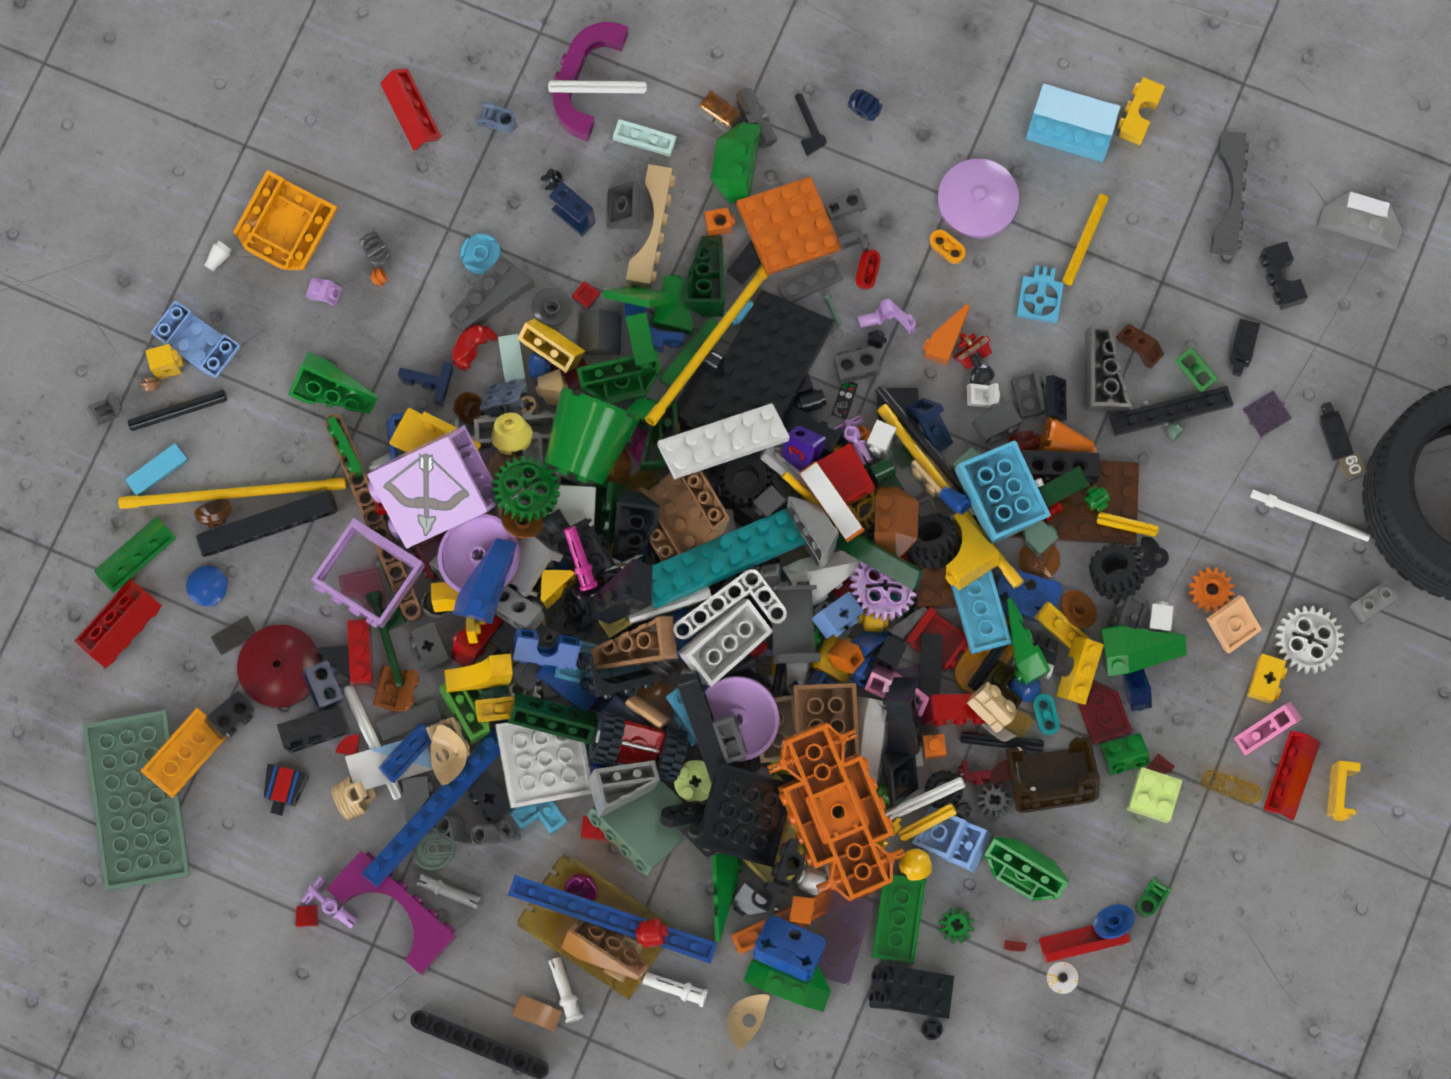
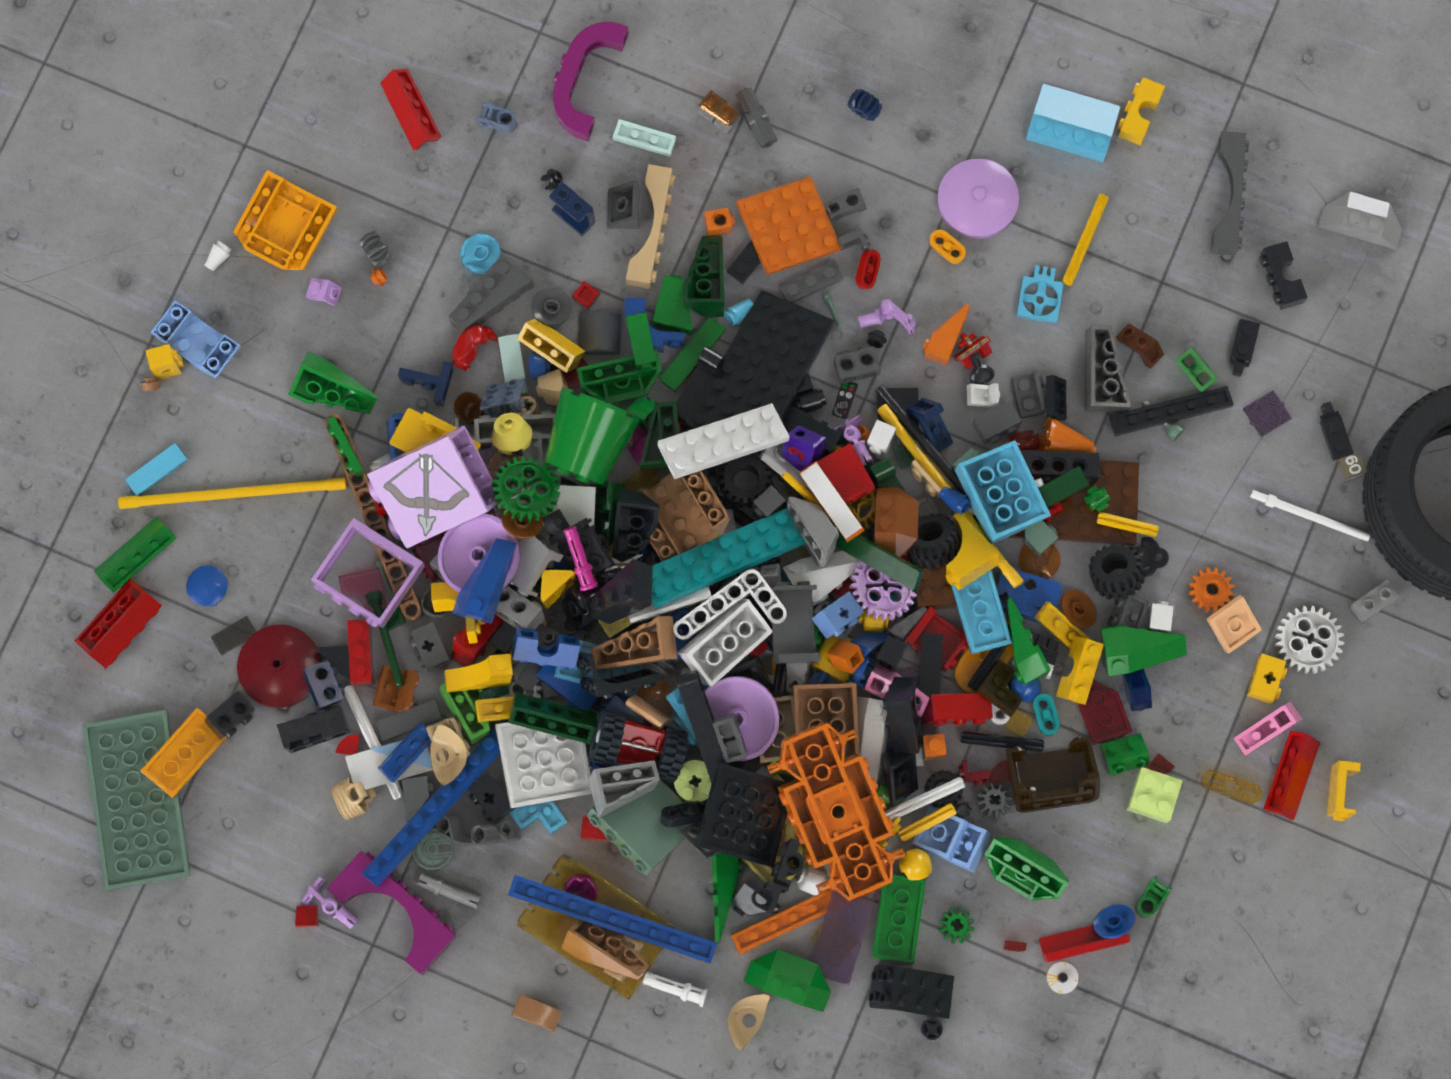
dark grey bracket [87,392,122,426] -> none
black axle [128,390,227,431] -> none
reddish brown piece [194,500,232,528] -> none
black beam [196,491,338,557] -> none
torso [264,764,310,816] -> none
black beam [410,1010,550,1079] -> none
white axle [548,80,647,93] -> none
white pin [548,957,584,1024] -> none
green tile [603,285,676,308] -> none
clear orange dish [607,448,632,484] -> none
red head [636,918,668,948] -> none
yellow piece [645,265,769,426] -> none
green wedge [710,123,762,204] -> none
blue axle [753,915,826,981] -> none
orange brick [789,896,814,929] -> none
black piece [795,93,827,156] -> none
tan brick [967,681,1018,733] -> none
white sticker [982,723,1017,742] -> none

